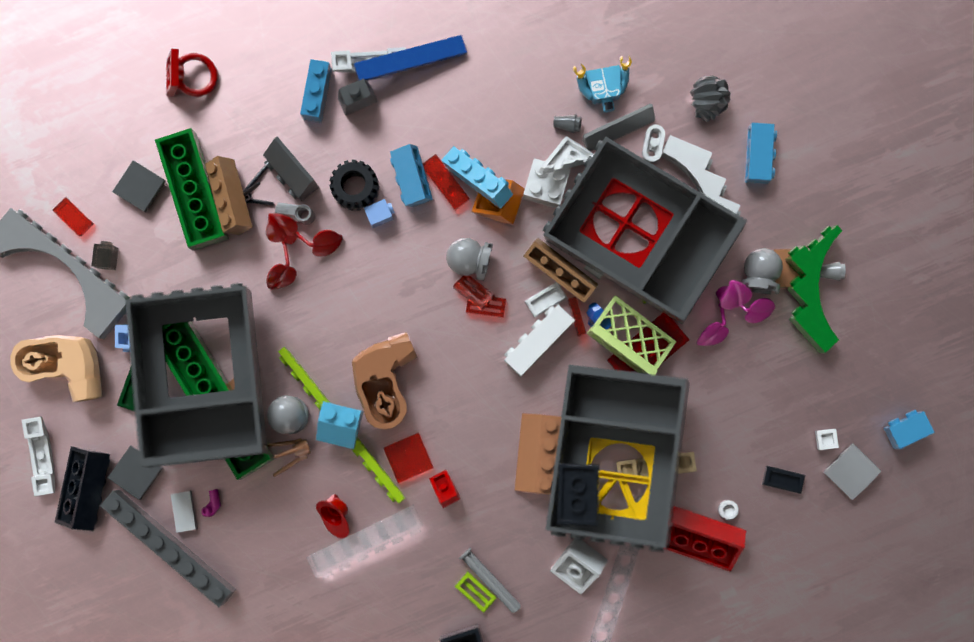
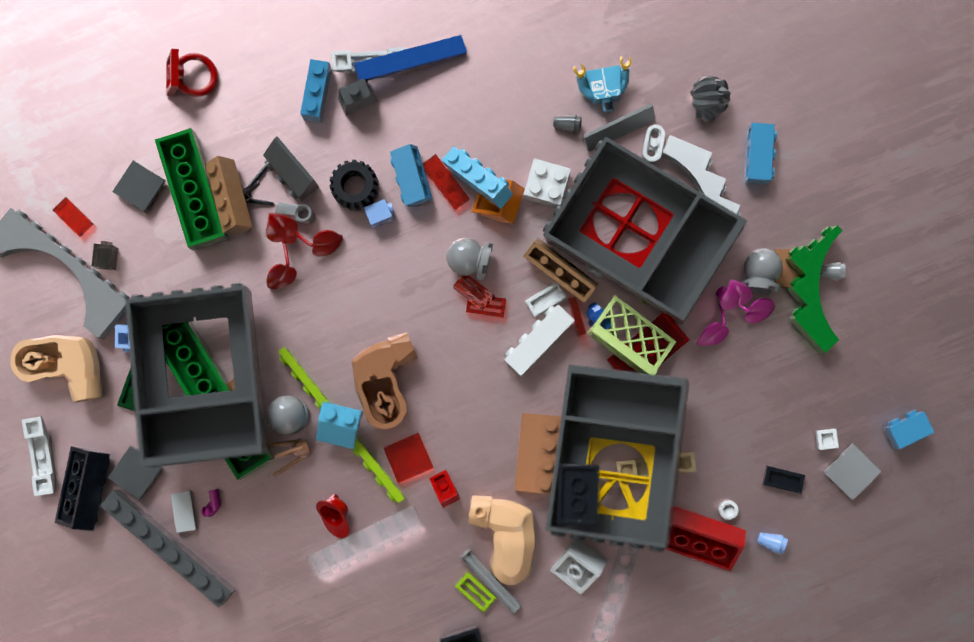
white wing [538,136,594,175] -> none
none -> light nougat piece [468,495,535,585]
none -> light blue cone [757,532,788,554]

